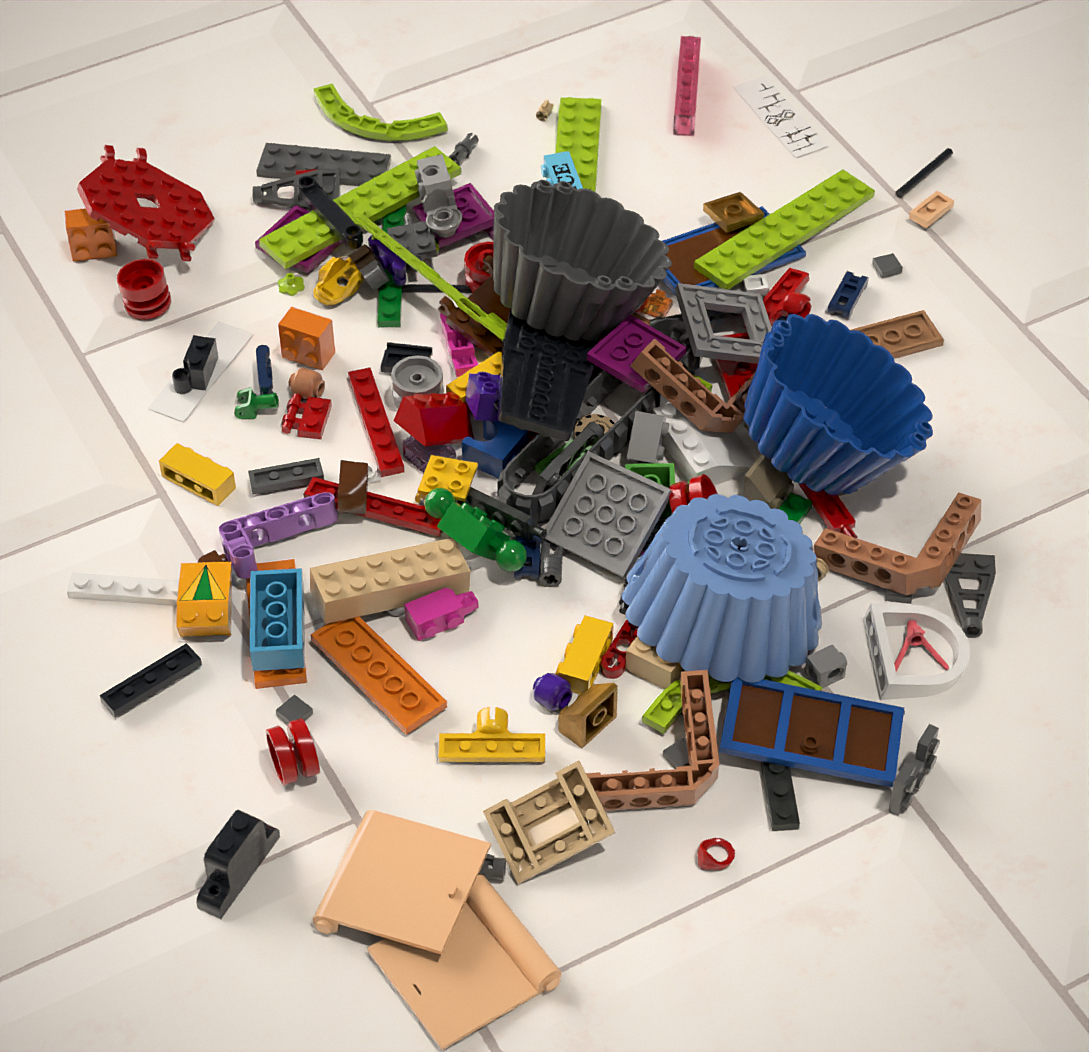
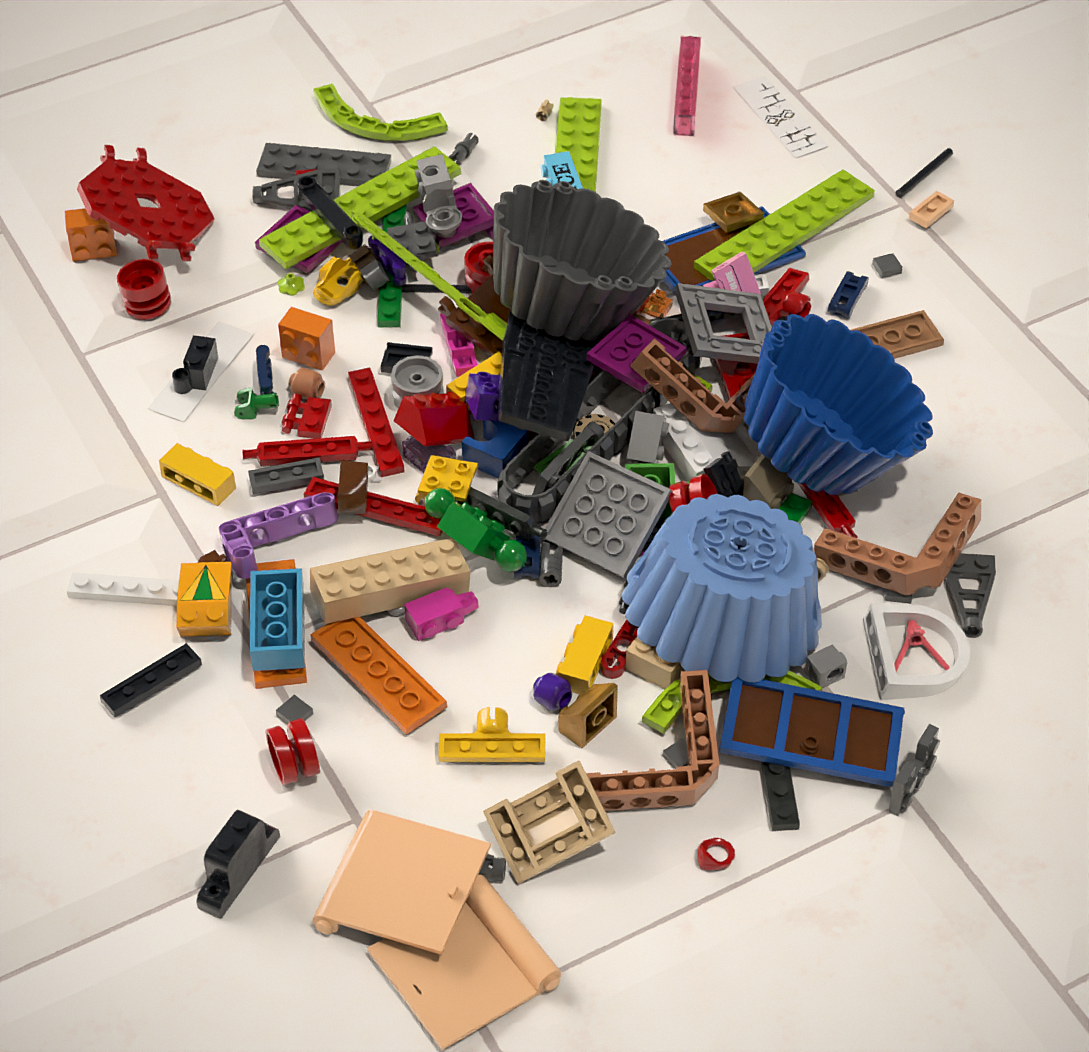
none -> red plate [242,436,373,466]
none -> bright pink torso [703,252,761,294]
none -> black plate [703,451,744,498]

